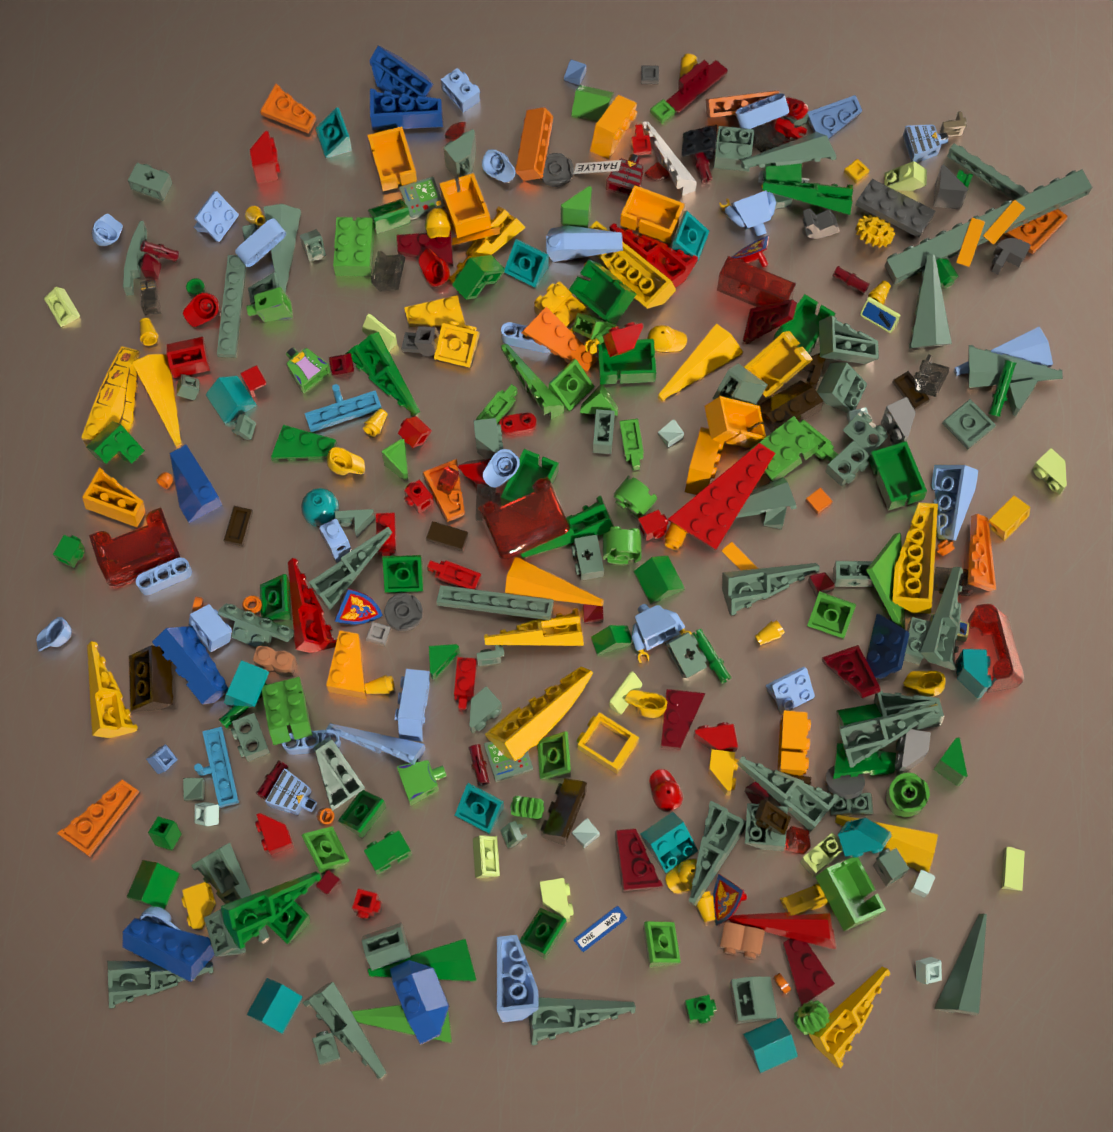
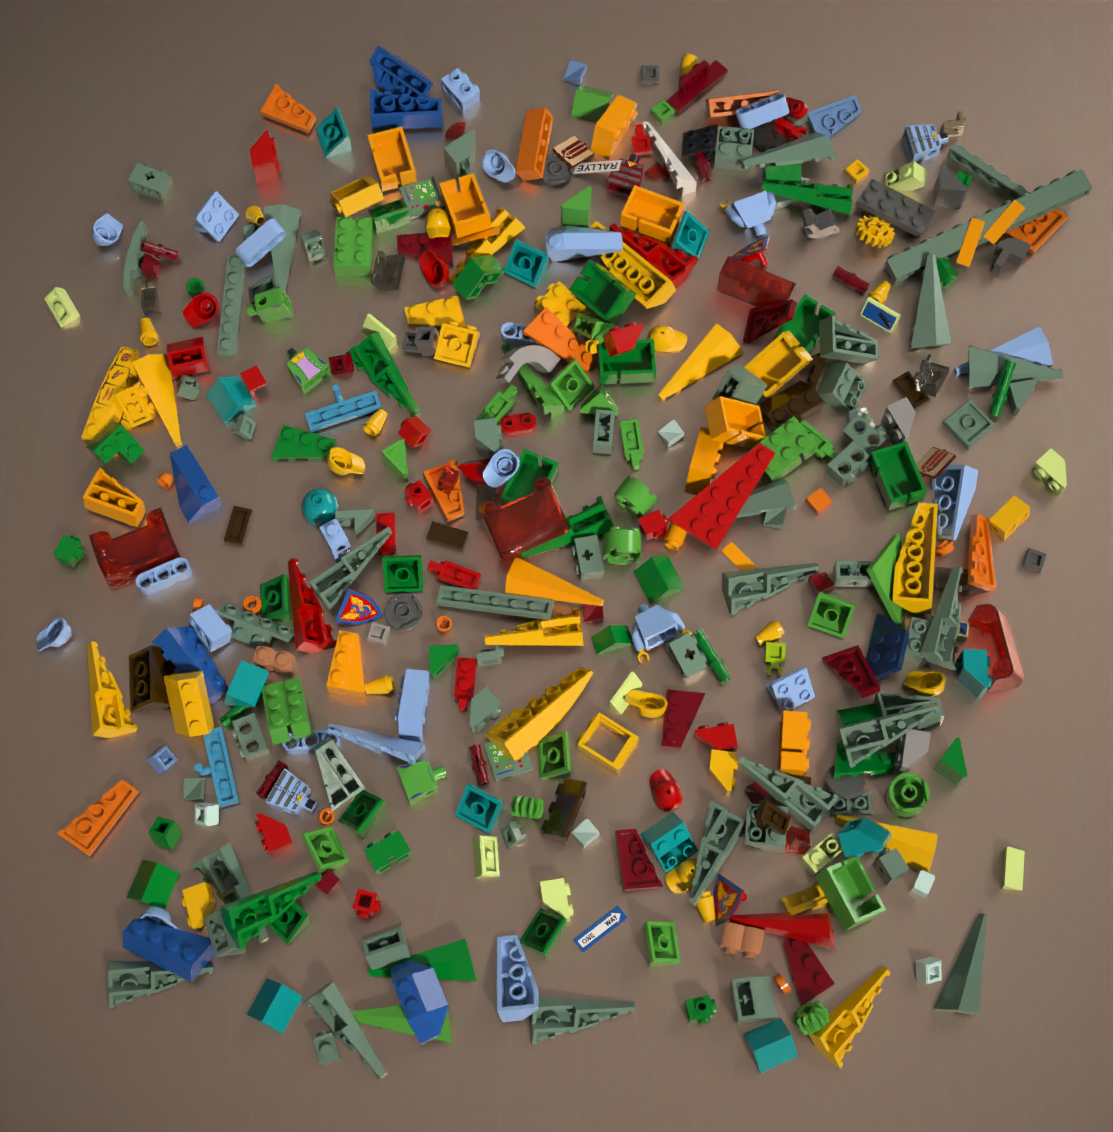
none -> yellow bracket [115,382,156,428]
none -> yellow slope [164,671,215,737]
none -> yellow window [329,175,384,217]
none -> orange hinge [436,616,452,632]
none -> light grey arch [496,345,560,383]
none -> piece [552,135,595,169]
none -> lime plate [765,642,786,677]
none -> piece [916,447,956,479]
none -> dark grey tile [1022,548,1047,573]

